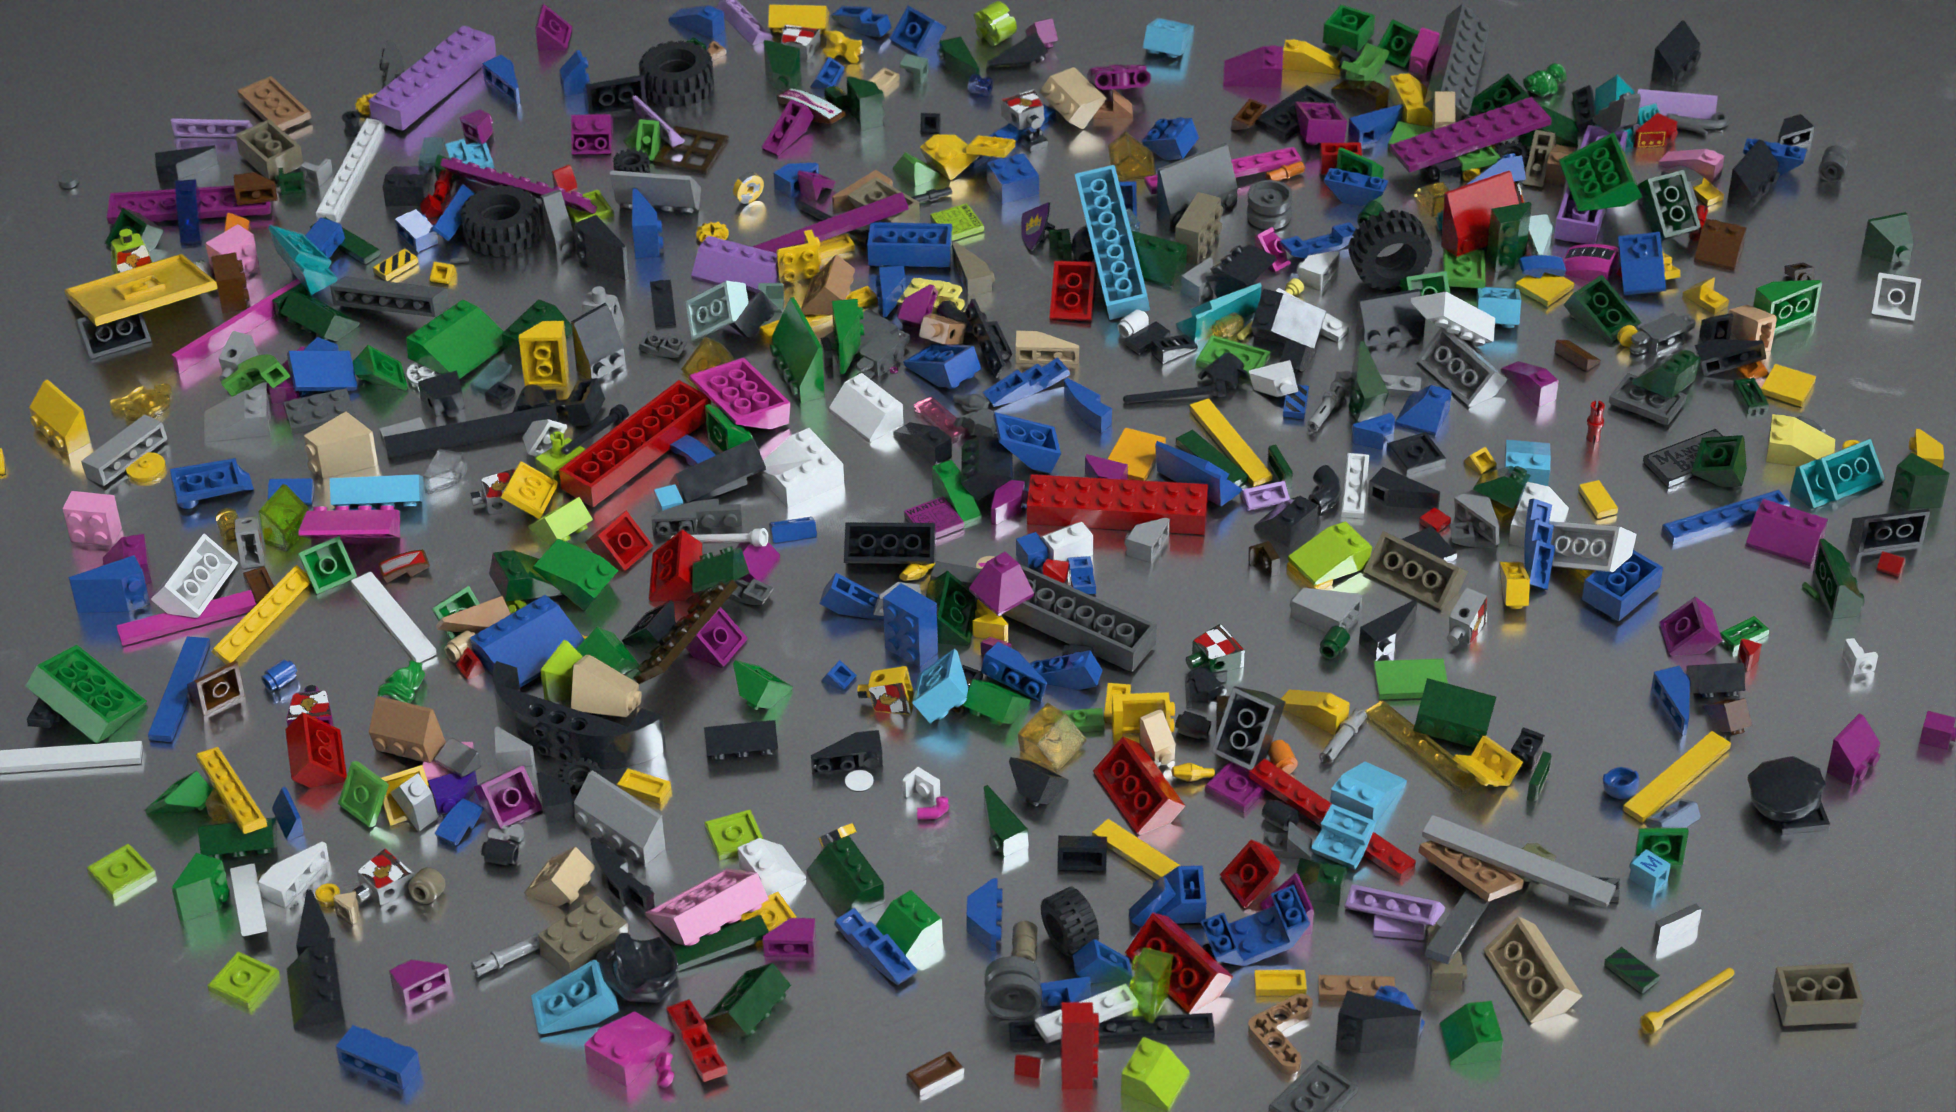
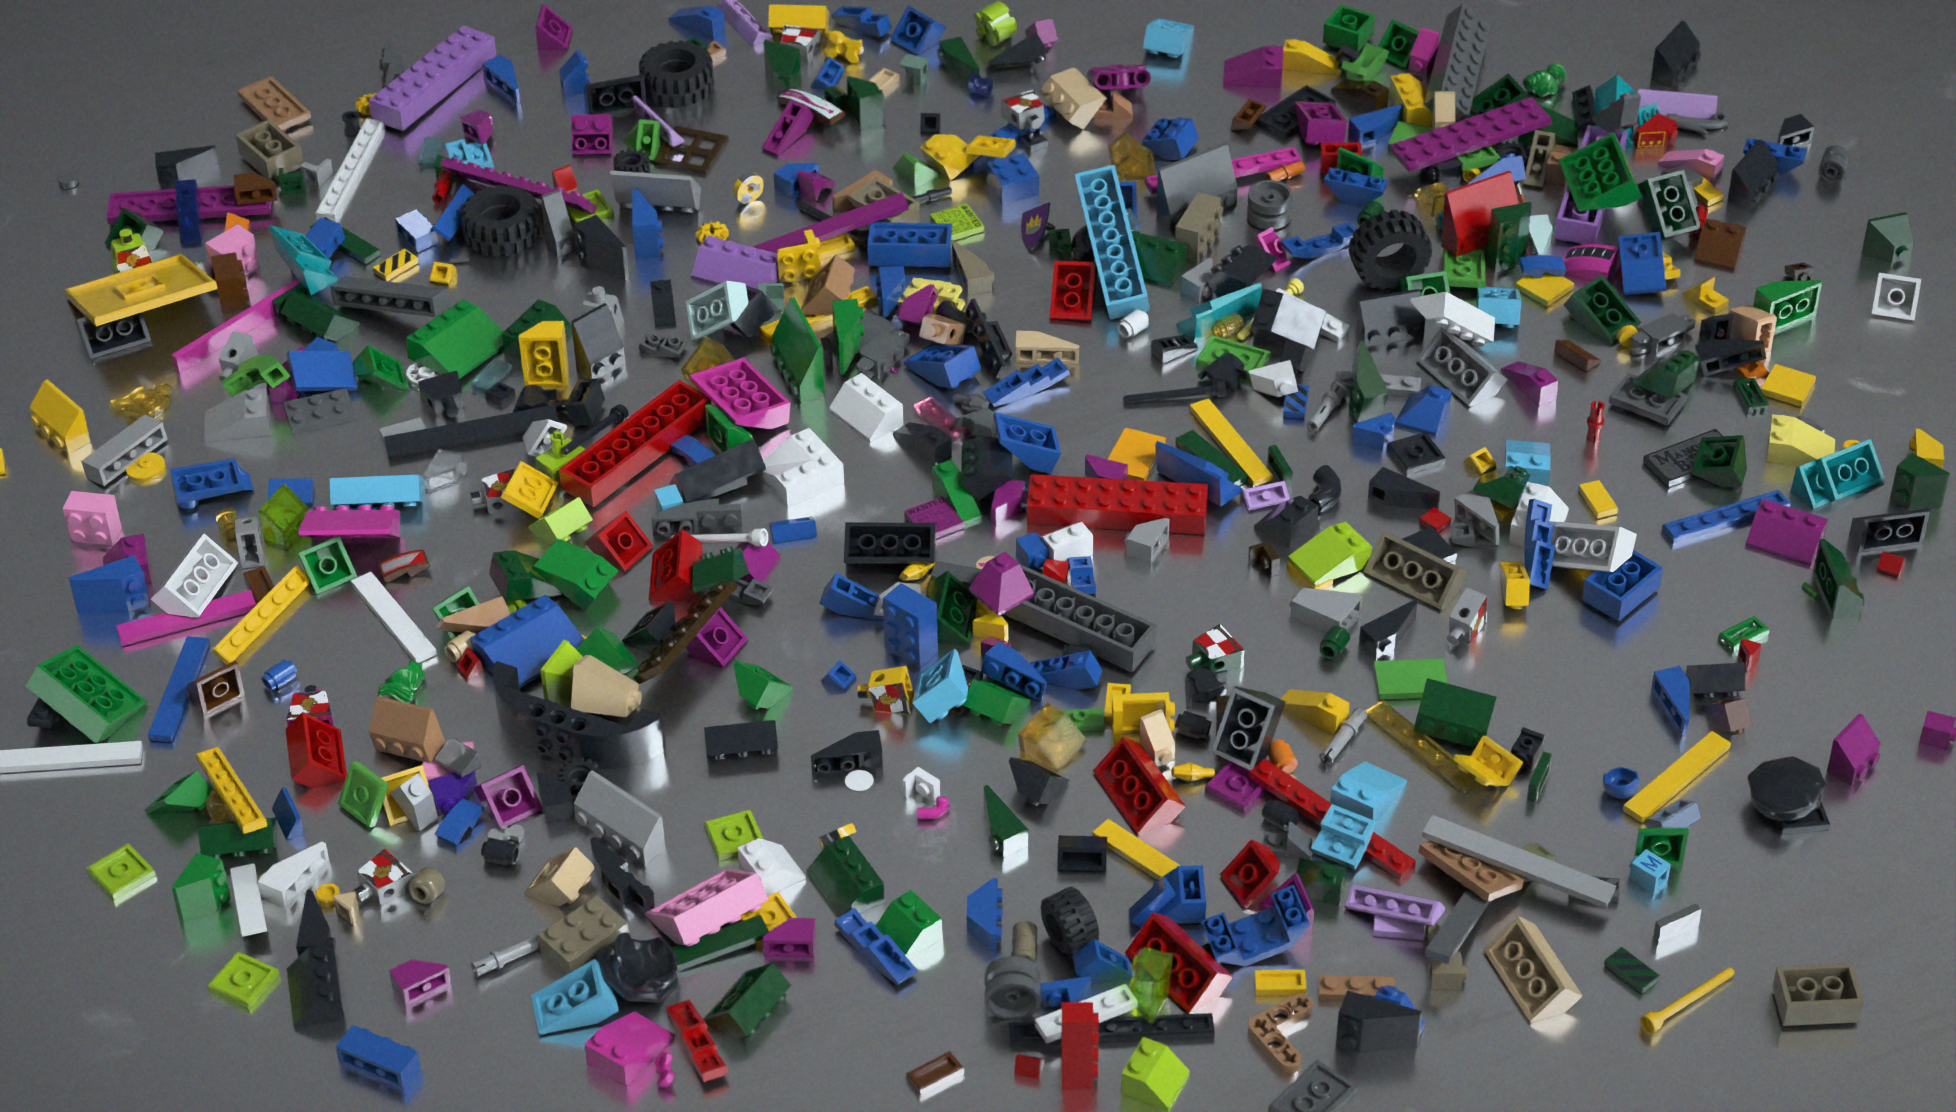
lavender slope [171,119,253,138] -> none
tan slope [304,412,378,479] -> none
black slope [383,166,433,206] -> none
red slope [420,194,443,219] -> none
light grey slope [494,726,535,770] -> none
yellow tile [617,768,671,804] -> none
blue slope [1064,378,1112,433] -> none
black tile [1125,321,1170,354] -> none
white slope [1297,251,1340,291] -> none
white tile [1341,453,1369,519] -> none
green slope [1439,1001,1503,1065] -> none
magenta slope [1659,596,1722,656] -> none
white bracket [1842,638,1878,675] -> none

